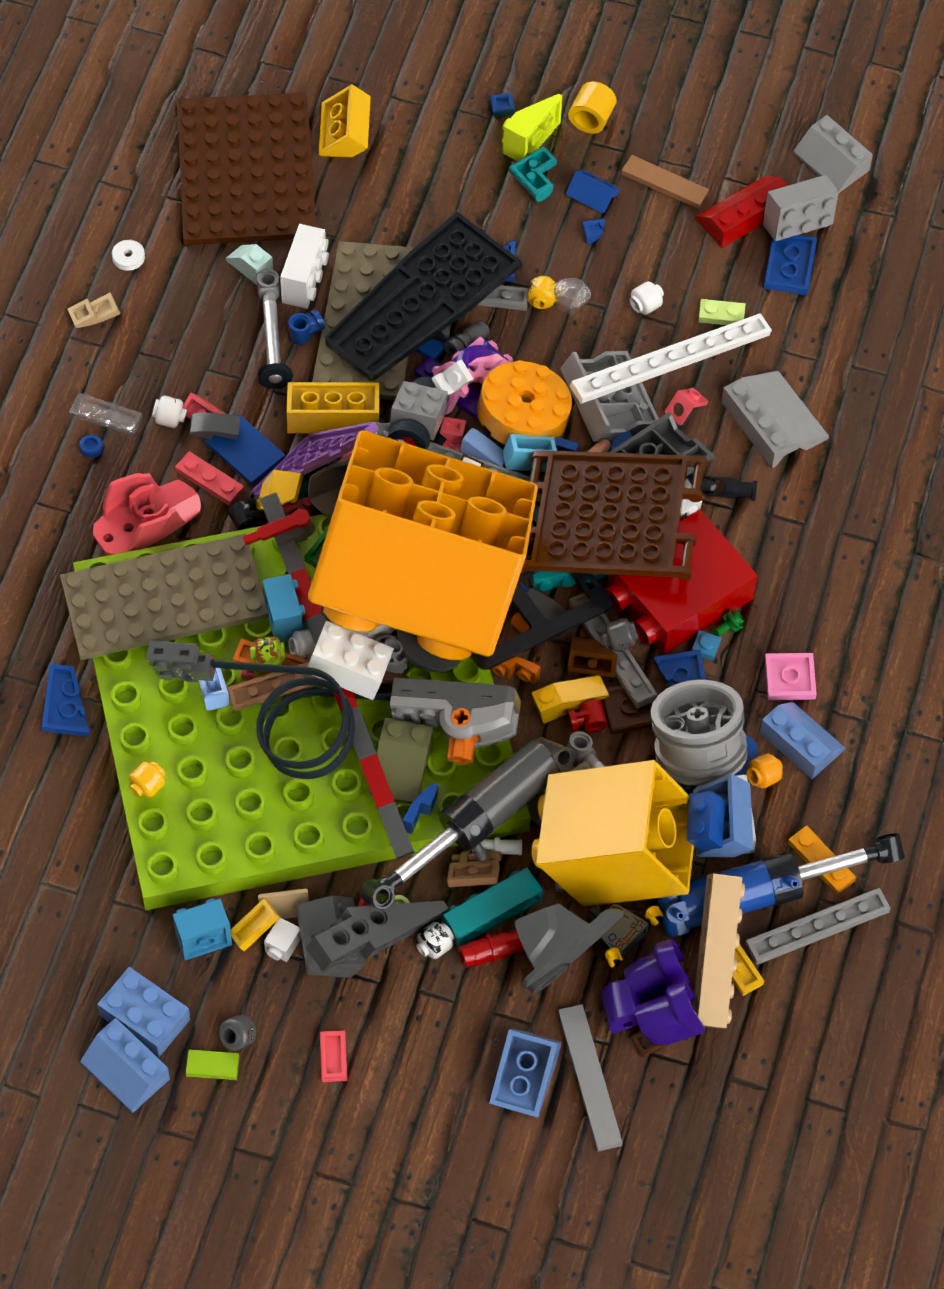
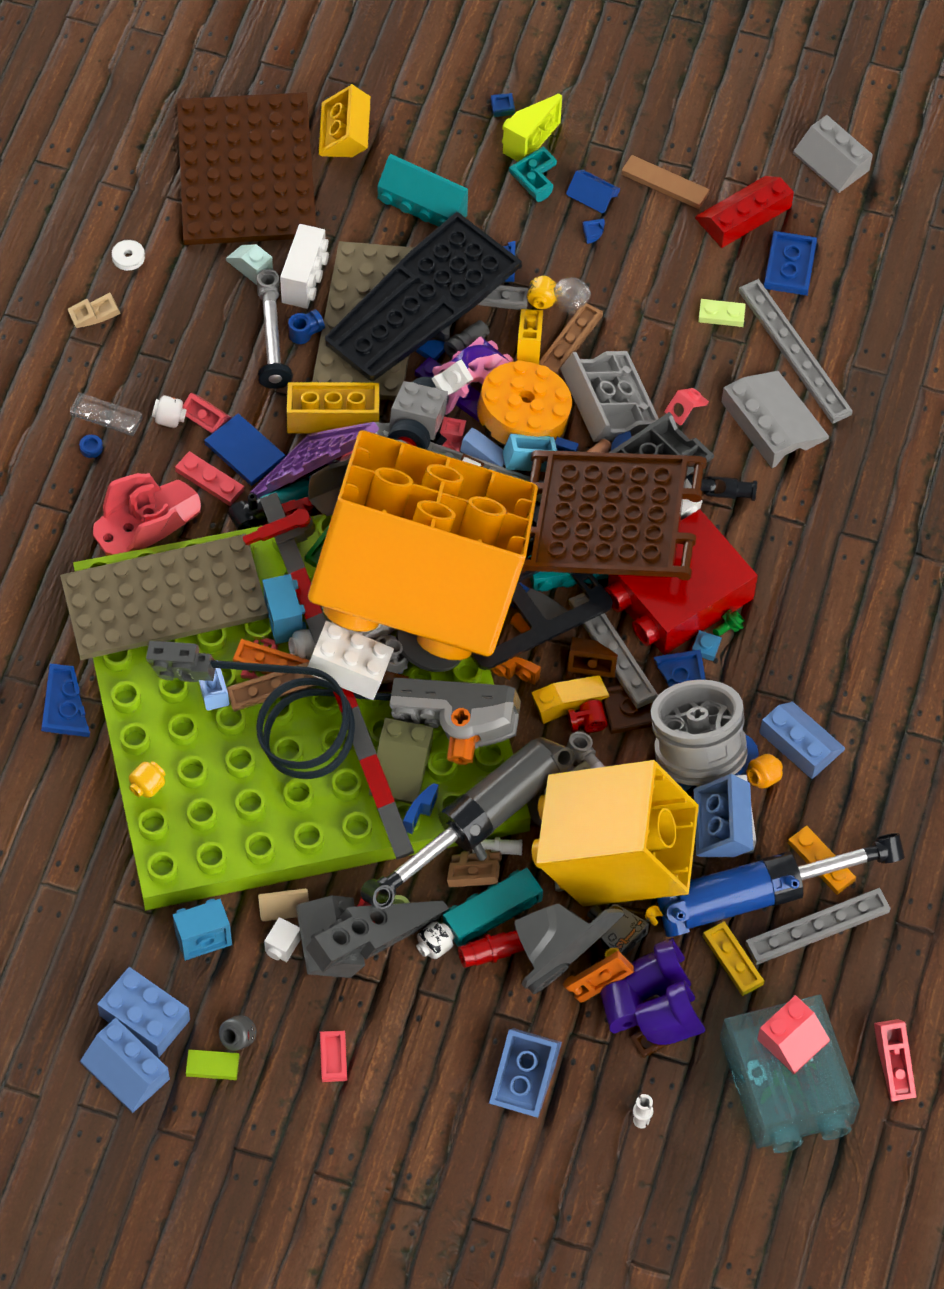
dark grey slope [189,413,240,440] -> none
yellow tile [231,898,281,951] -> none
head [250,637,286,665] -> none
yellow slope [256,470,303,511] -> none
light grey tile [558,1004,623,1152] -> none
yellow piece [568,81,617,134] -> none
white plate [570,314,772,404] -> none
dark grey head [602,618,639,652] -> none
white head [629,281,664,315] -> none
blue brick [687,791,725,851] -> none
tan brick [693,873,745,1028] -> none
light grey brick [763,175,839,241] -> none
bright pink plate [765,653,817,700] -> none
none -> teal slope [378,154,468,227]
none -> yellow slope [517,309,543,364]
none -> medium nougat tile [539,302,603,376]
none -> orange plate [563,951,634,1003]
none -> white pin [633,1094,653,1128]
none -> clear light blue brick [720,994,860,1153]
none -> light grey tile [739,279,852,424]
none -> coral slope [757,995,830,1074]
none -> coral slope [874,1019,916,1101]

